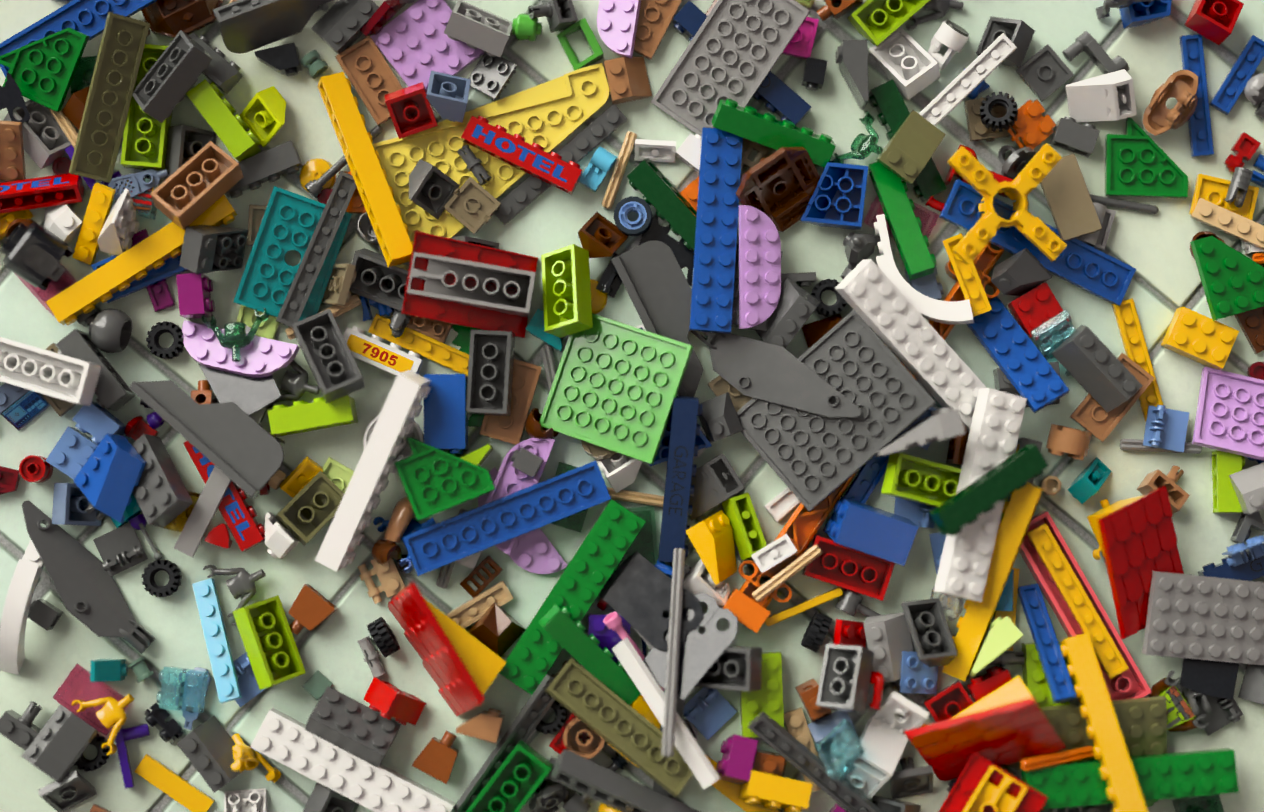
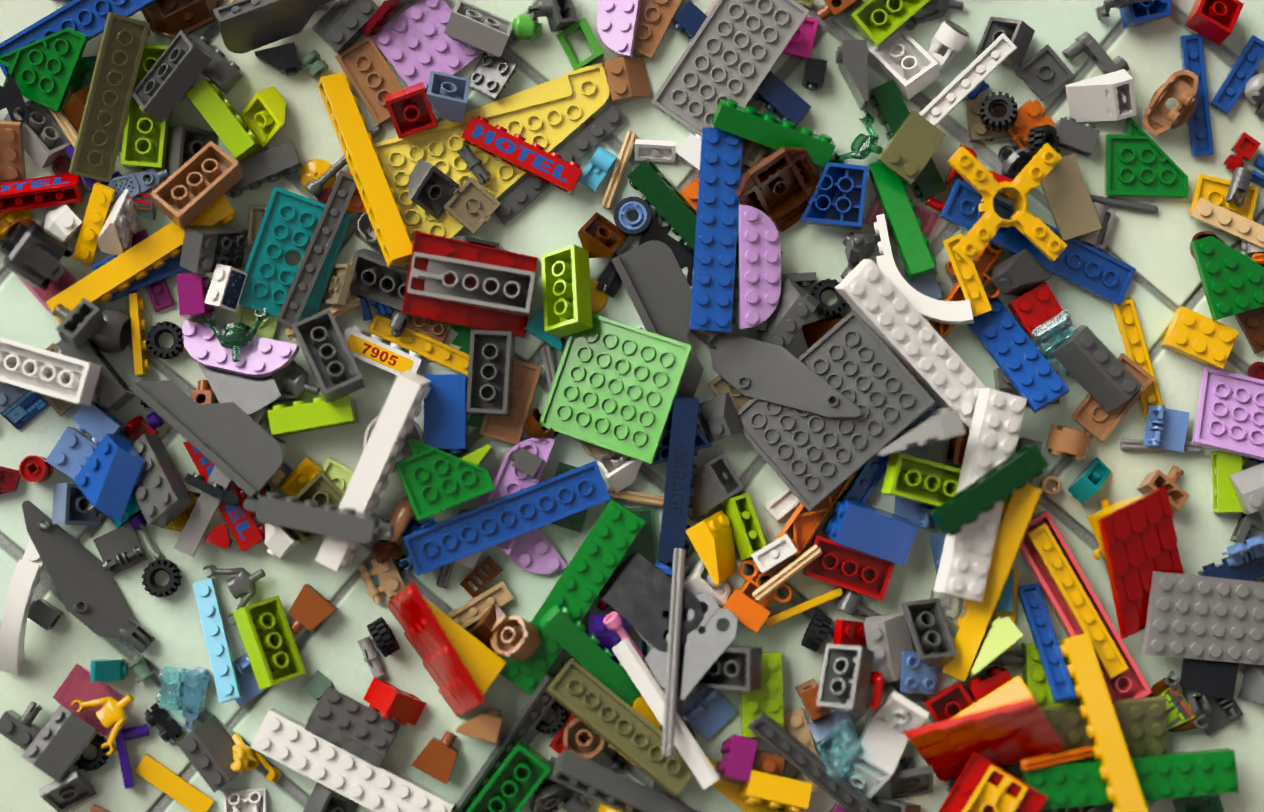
none -> dark grey brick [52,298,105,350]
none -> yellow plate [129,293,150,377]
none -> black hinge [184,472,241,506]
none -> white brick [205,264,248,313]
none -> dark grey hinge [243,492,394,544]
none -> medium nougat brick [491,615,541,662]
none -> black tyre [1027,124,1060,158]

